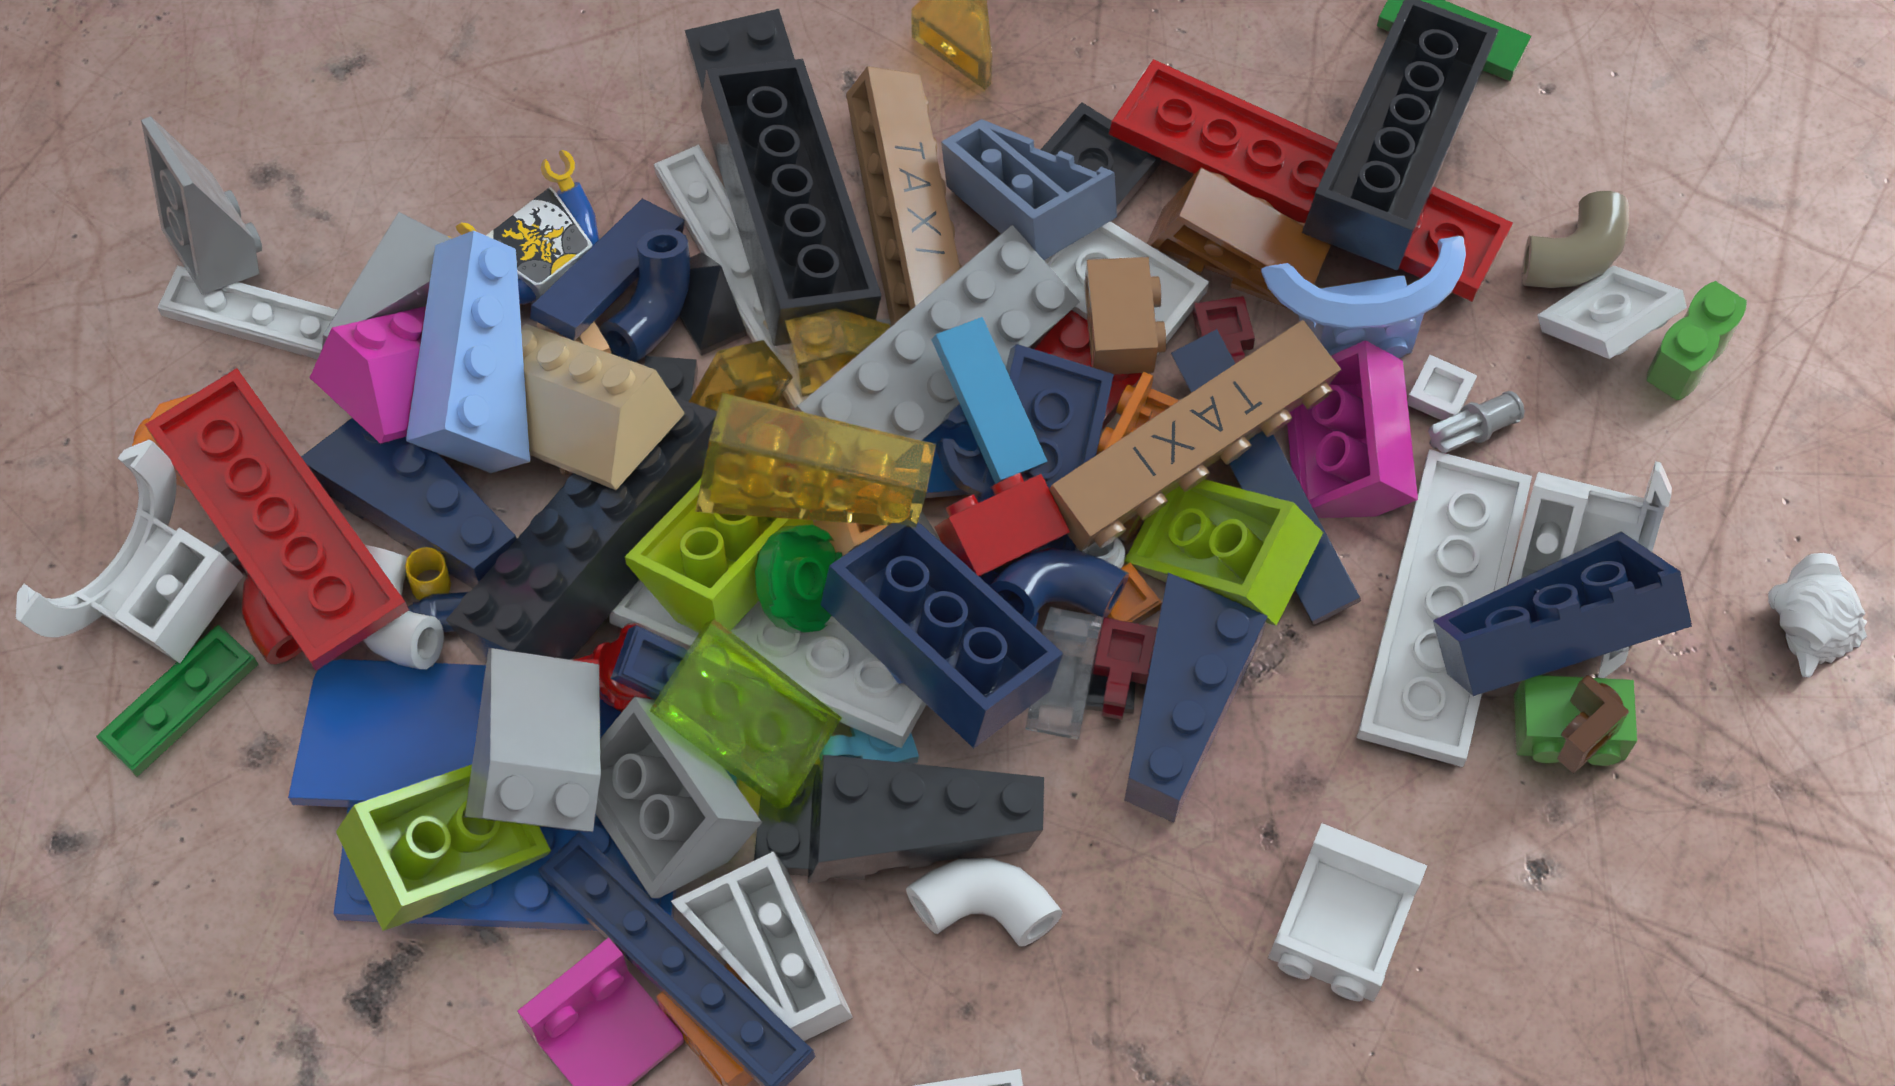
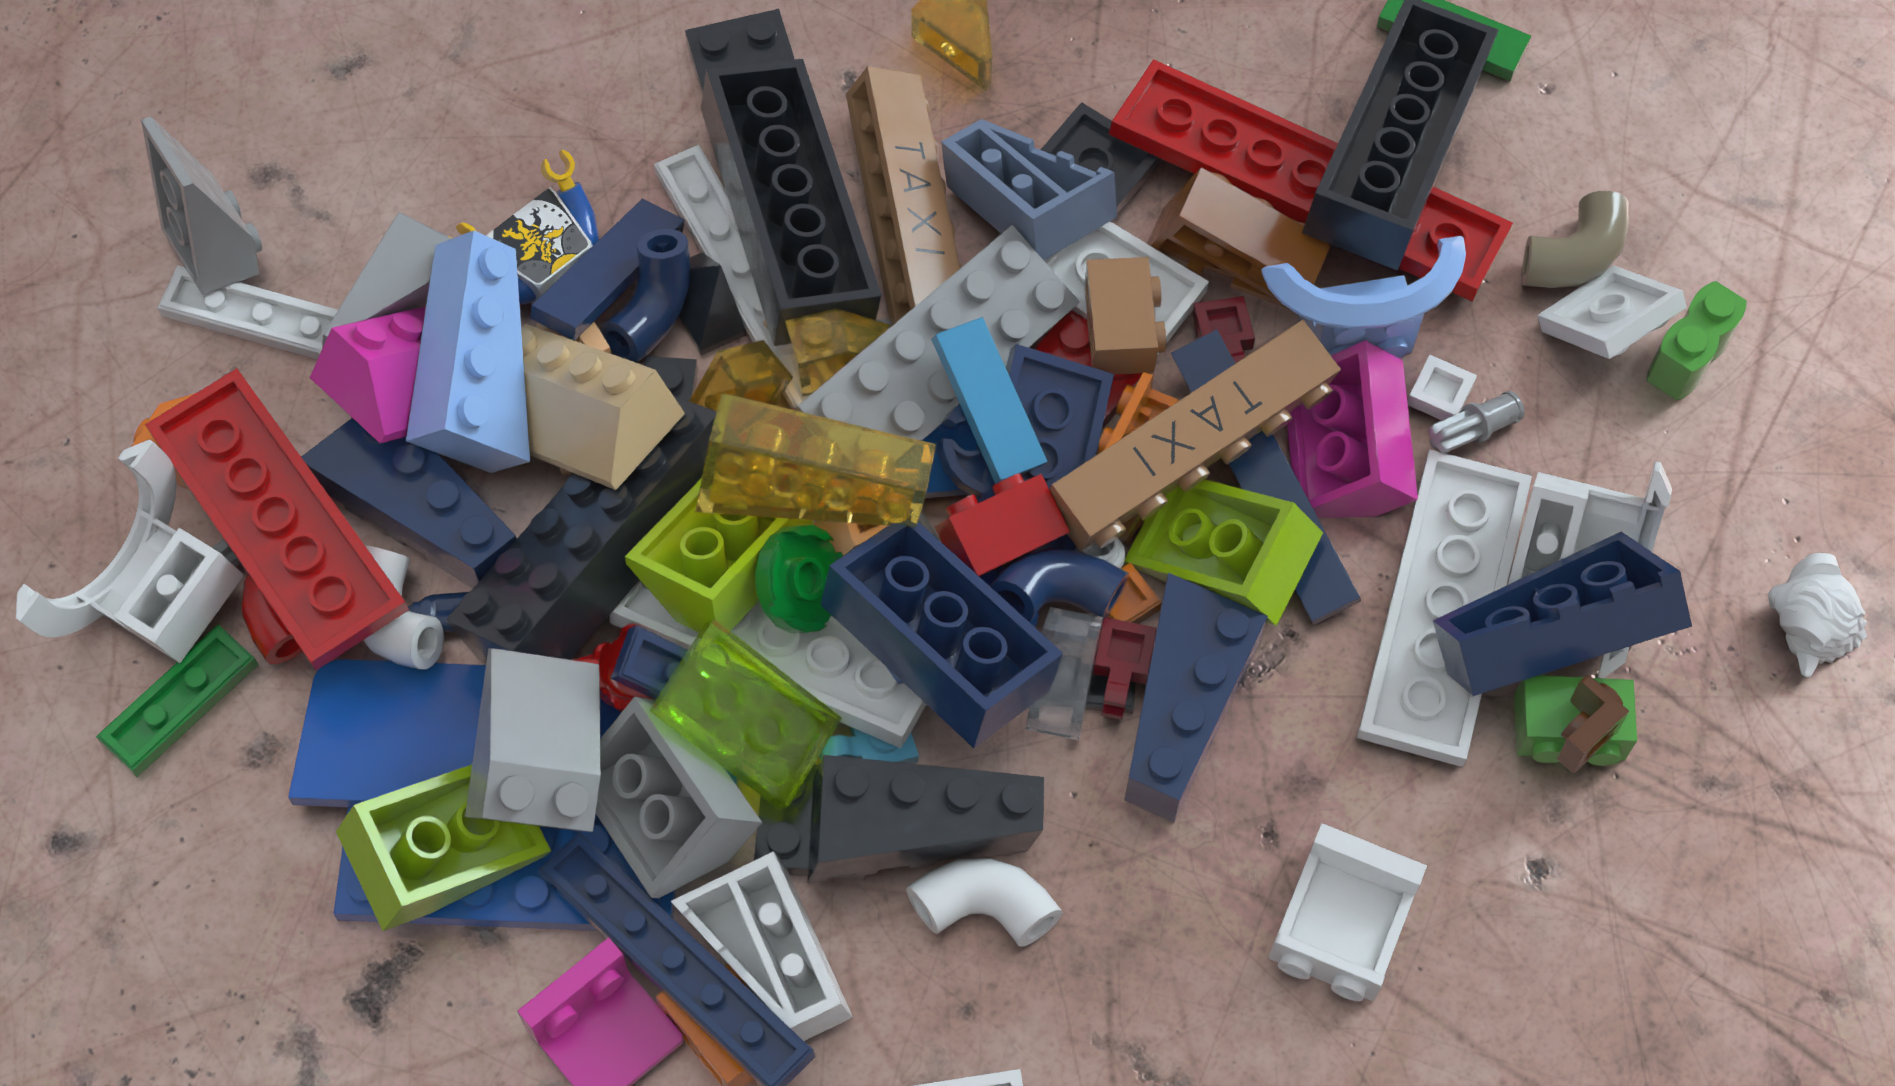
yellow piece [405,547,451,600] -> none

